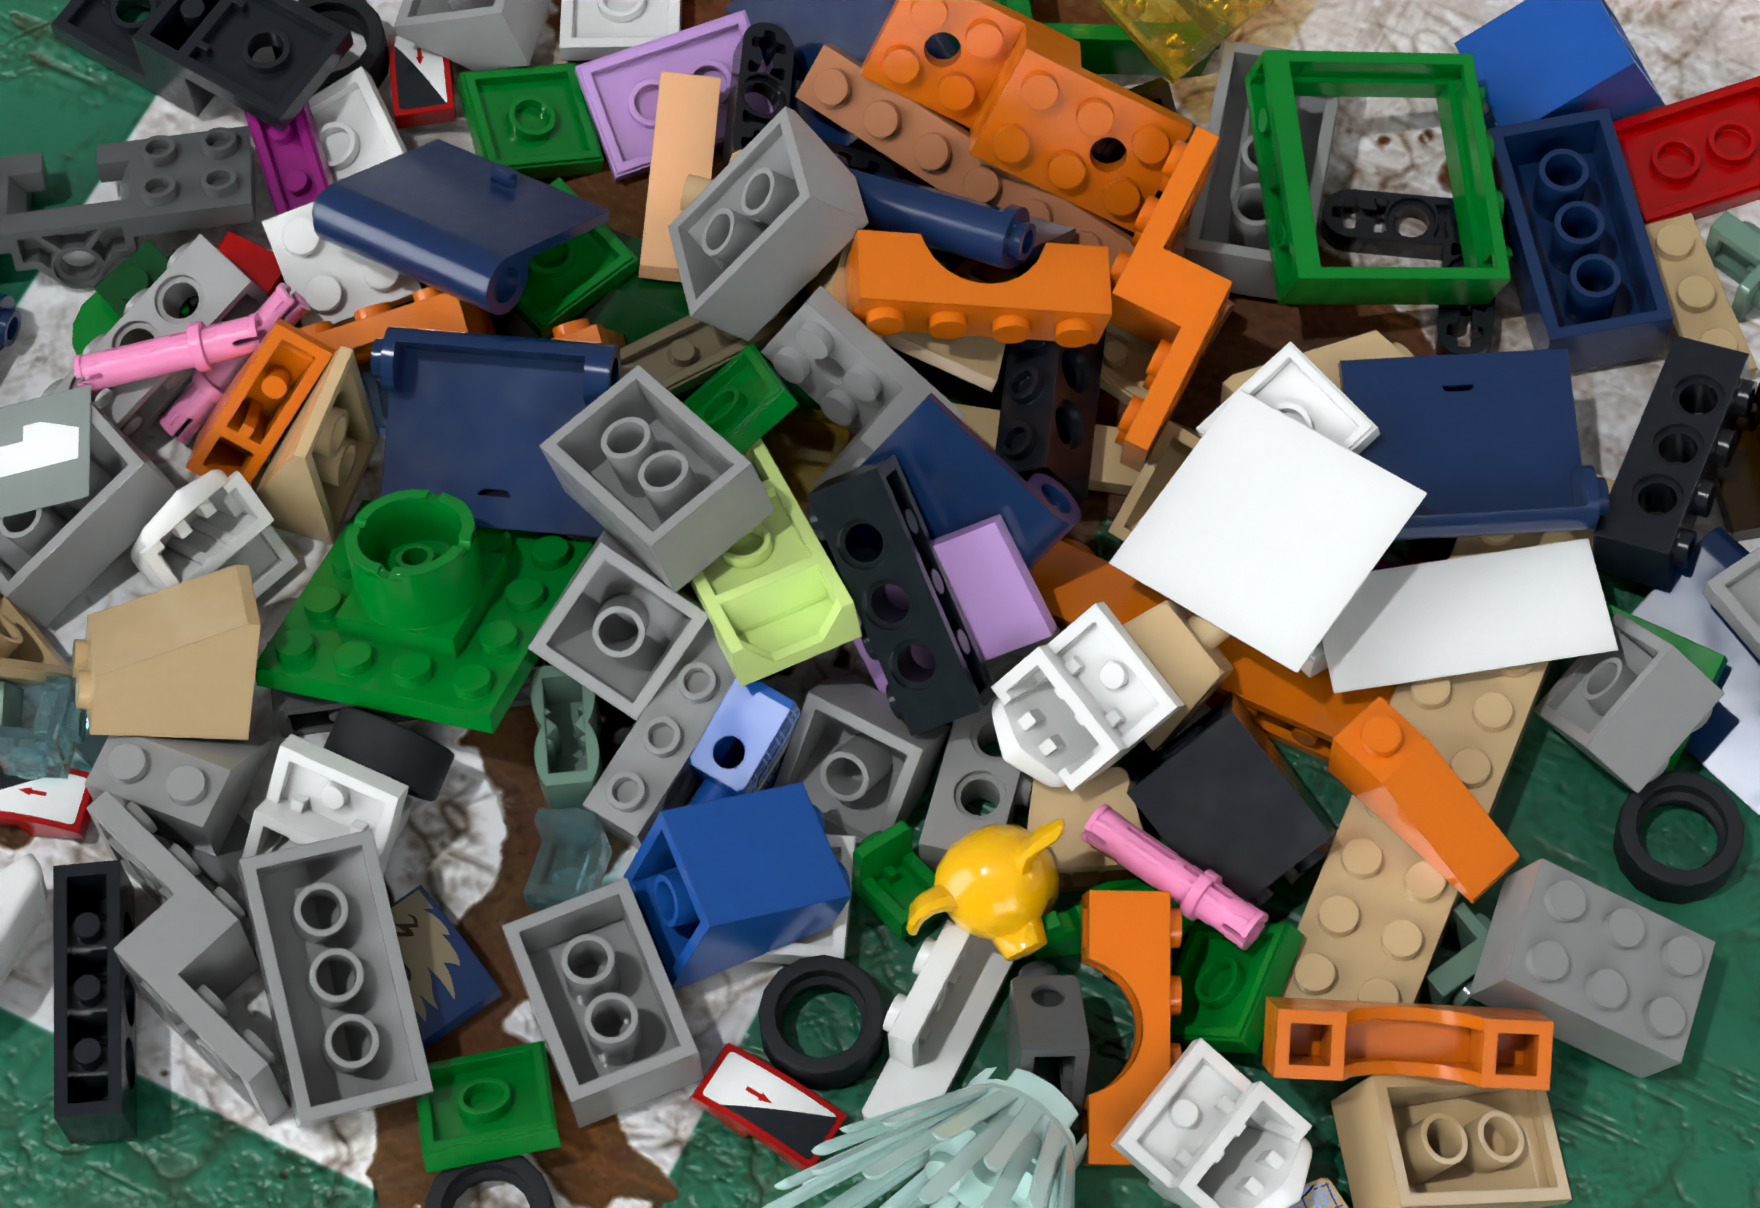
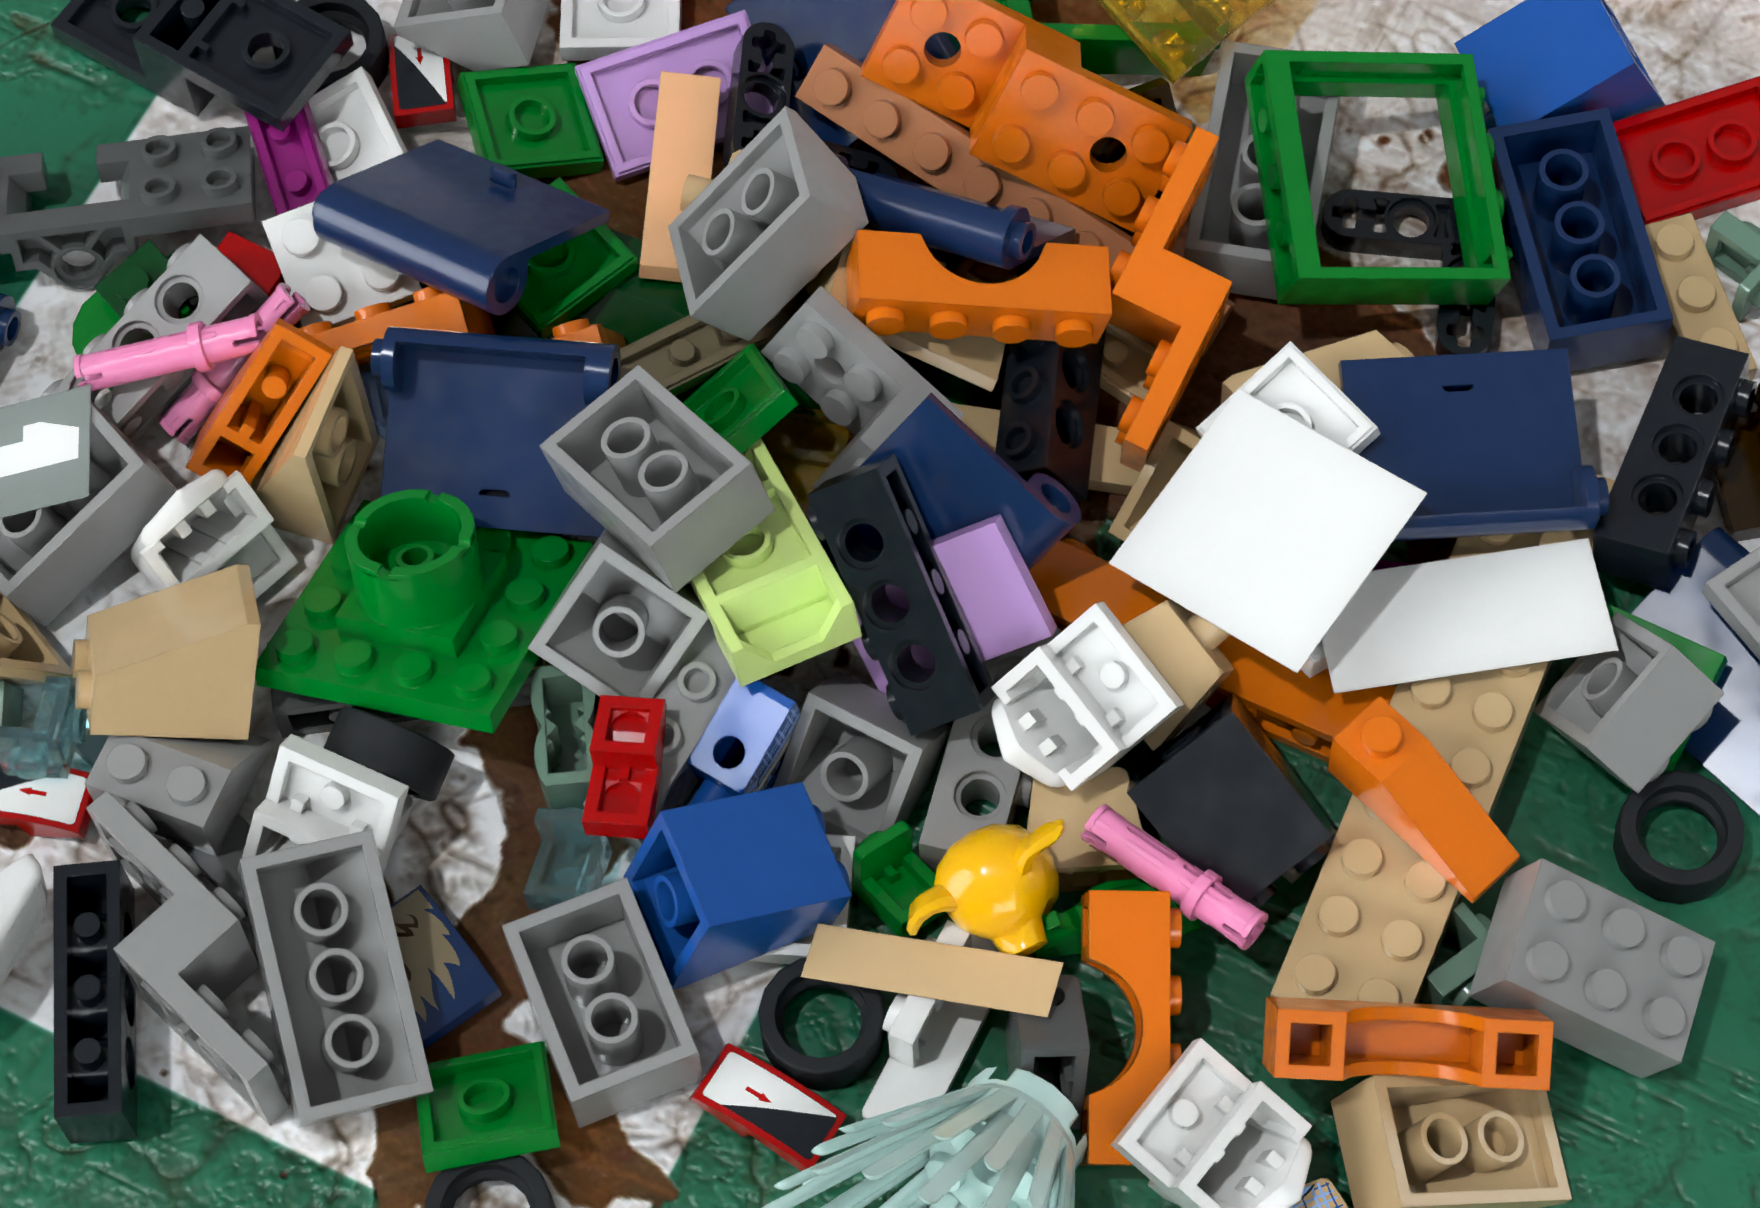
green tile [1170,922,1304,1054] -> none
none -> red slope [582,695,667,839]
none -> tan sticker [801,923,1064,1018]

